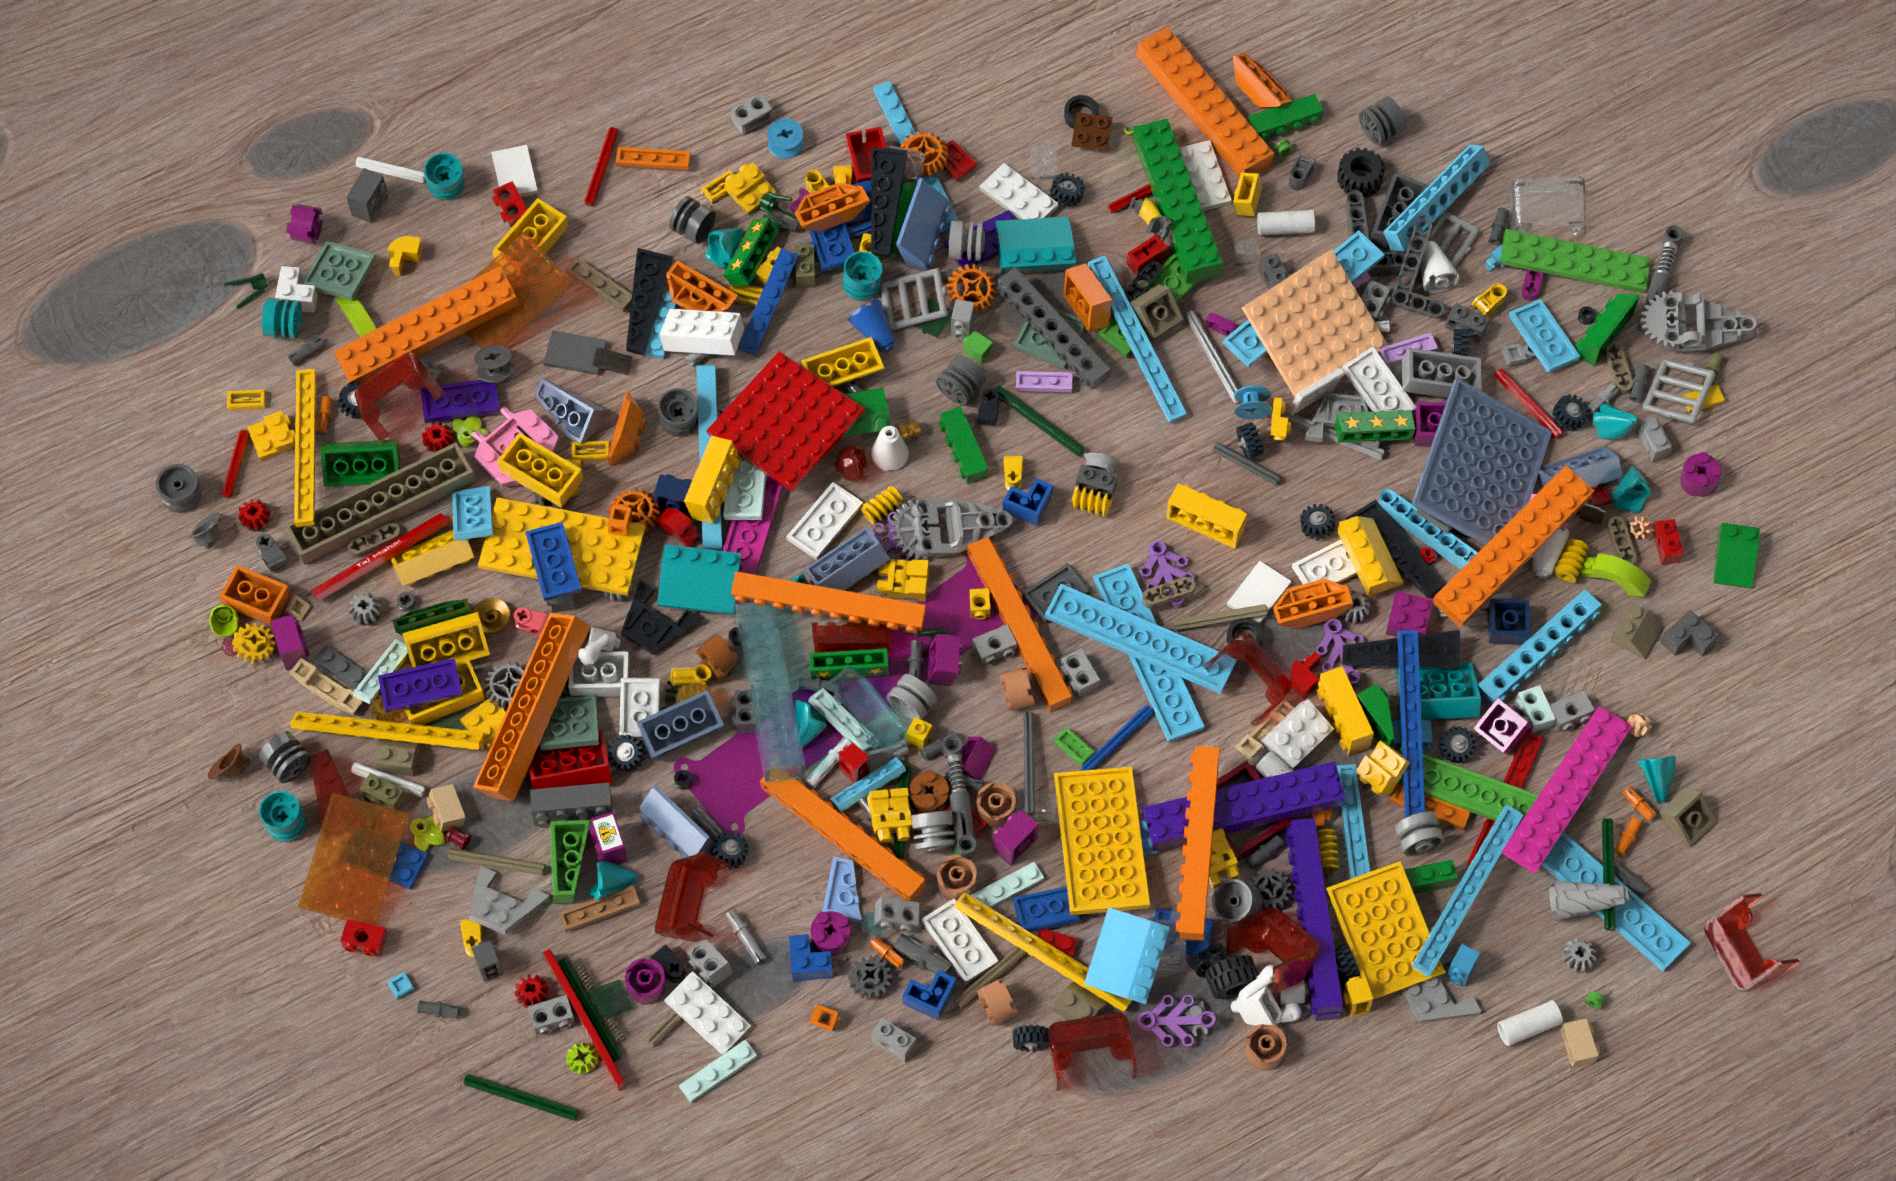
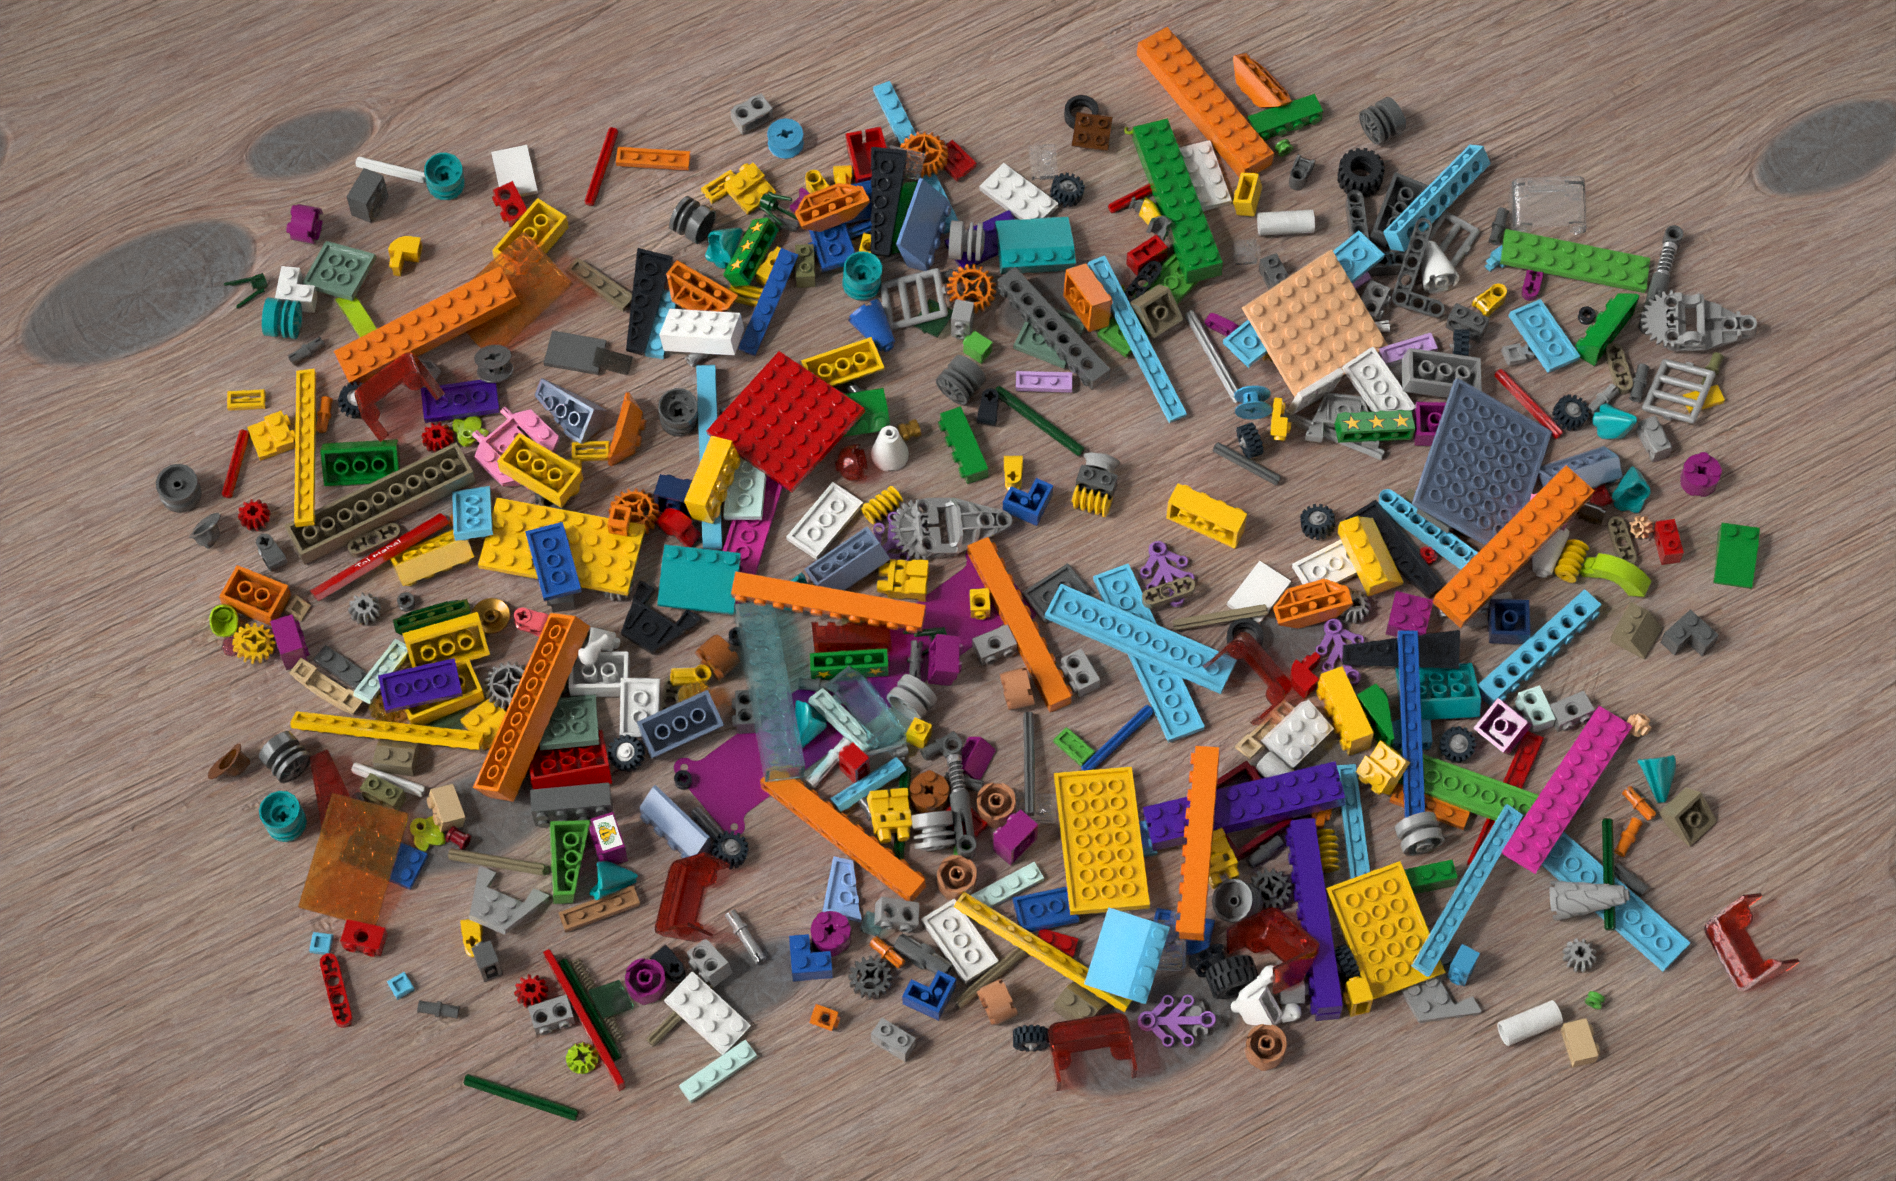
none -> medium azure tile [309,932,334,955]
none -> red beam [320,953,353,1028]

